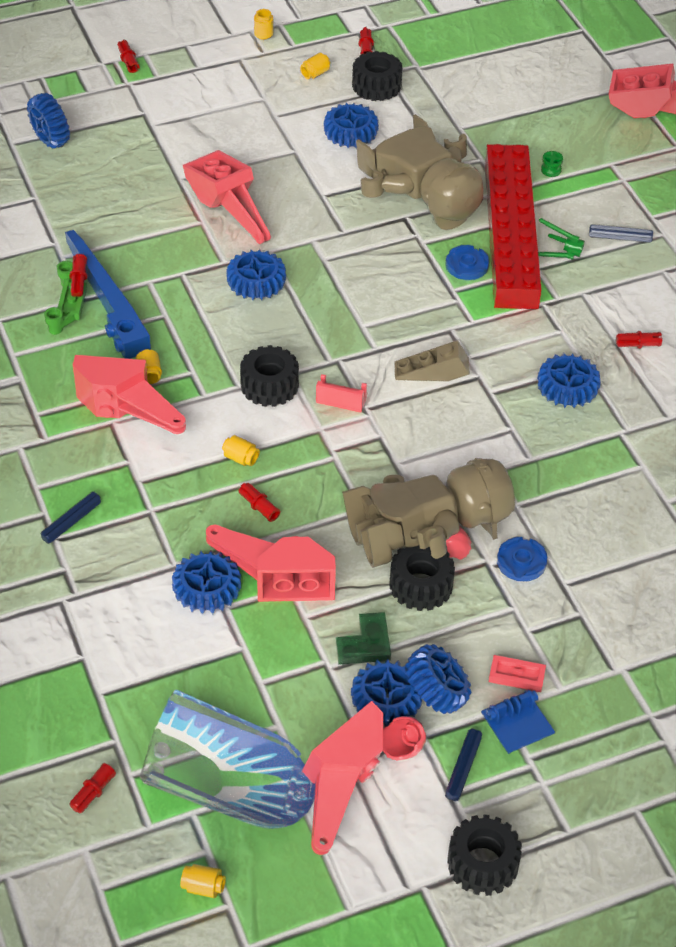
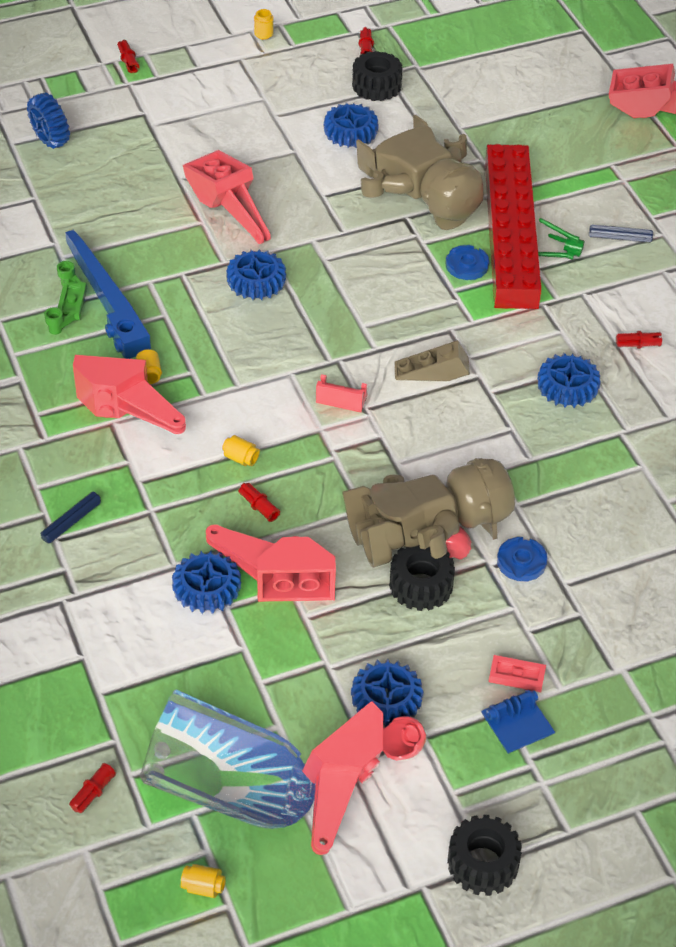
red axle [69,254,88,297] -> none
black tyre [240,345,299,407] -> none
yellow brick [300,52,330,79] -> none
clear green plate [336,612,391,665] -> none
blue gear [405,644,472,714] -> none
dark blue axle [445,728,482,801] -> none
green wheel [541,151,563,177] -> none

